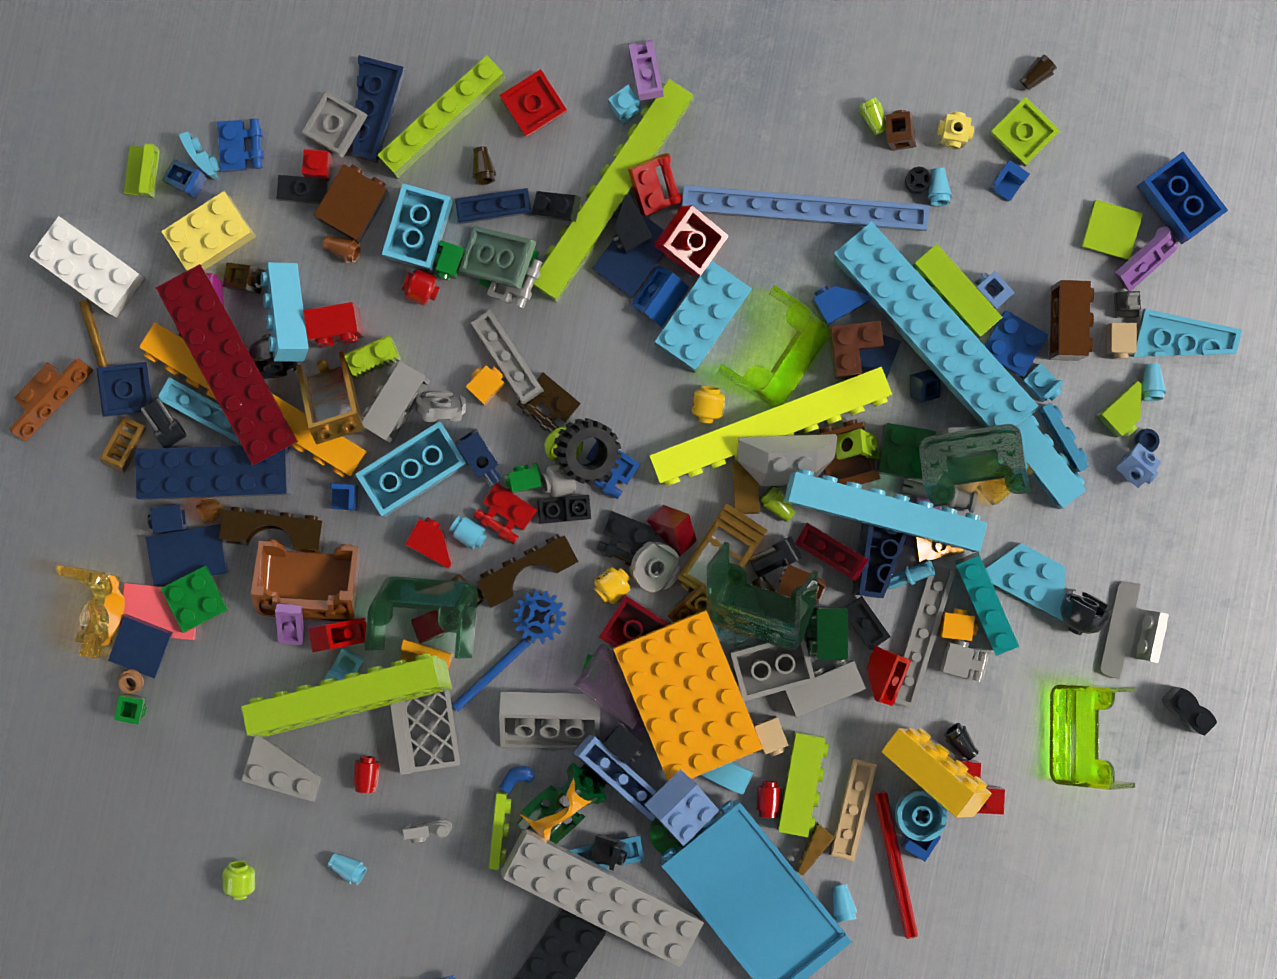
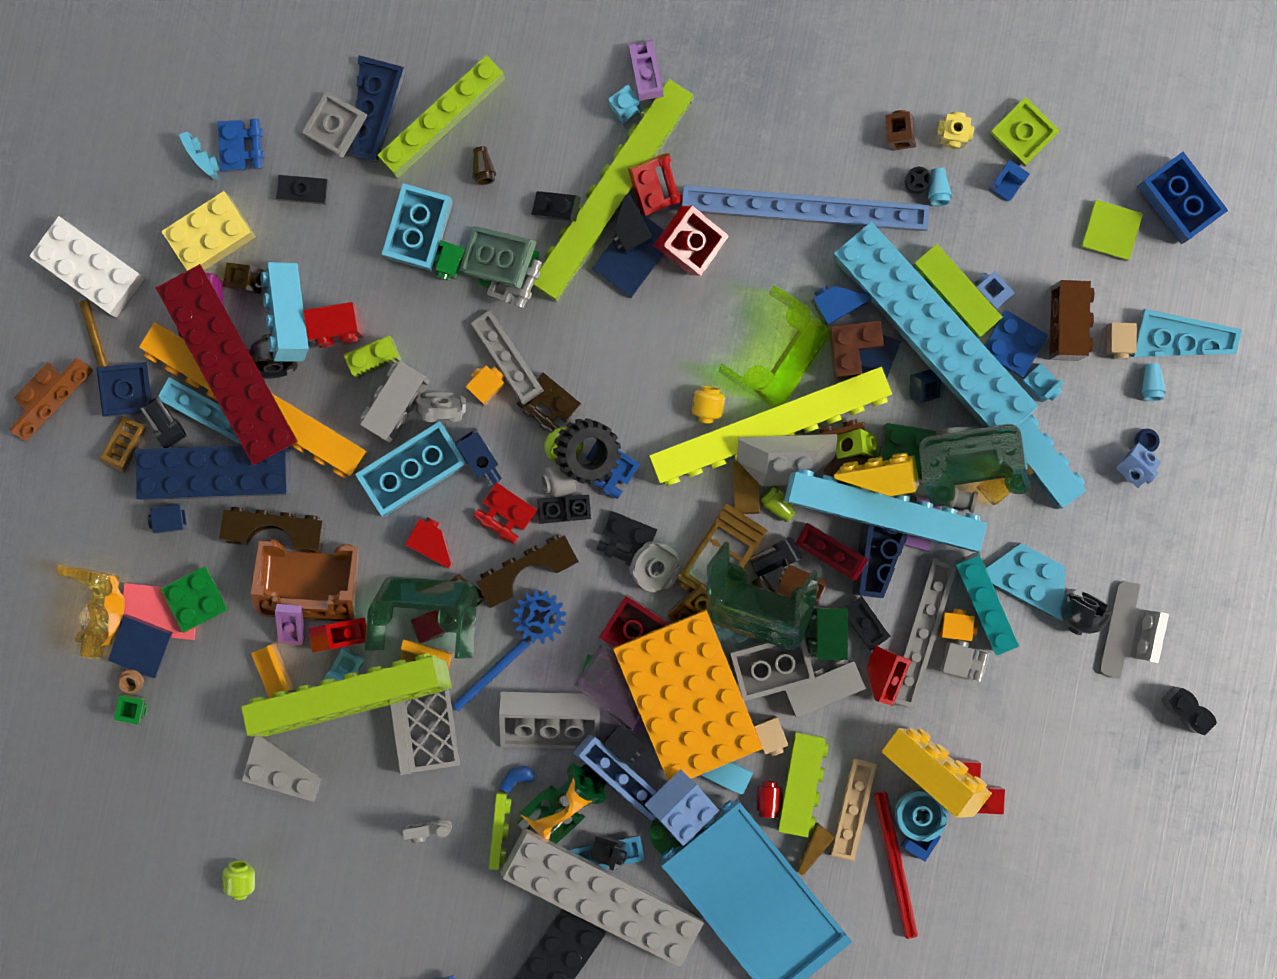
lime panel [124,143,160,198] -> none
dark blue tile [146,524,229,586] -> none
blue slope [162,159,207,199] -> none
clear orange plate [196,498,222,523] -> none
door [296,351,364,445] -> none
red brick [301,149,333,181] -> none
reddish brown brick [314,164,389,243] -> none
dark orange cone [322,235,361,263] -> none
medium azure cone [328,853,367,885] -> none
blue panel [330,483,359,511] -> none
red brick [353,756,380,793] -> none
red head [401,269,440,305] -> none
medium azure brick [448,516,487,550] -> none
dark blue tile [455,188,532,224] -> none
red plate [499,69,567,138] -> none
green brick [504,462,542,493] -> none
yellow head [593,567,630,604] -> none
blue panel [631,265,689,326] -> none
dark red slope [646,505,697,557] -> none
medium azure brick [654,261,752,373] -> none
medium azure cone [832,884,857,922] -> none
lime cone [858,97,886,136] -> none
medium azure axle [888,560,935,589] -> none
plate [913,537,964,562] -> none
black cone [944,723,979,760] -> none
dark brown cone [1020,54,1057,91] -> none
dark azure plate [1038,403,1089,473] -> none
clear neon green windscreen [1050,684,1136,790] -> none
lime slope [1097,381,1142,438] -> none
pearl dark grey piece [1114,291,1141,318] -> none
medium lavender plate [1115,226,1179,291] -> none
none -> light orange panel [251,643,294,698]
none -> yellow slope [834,453,920,496]

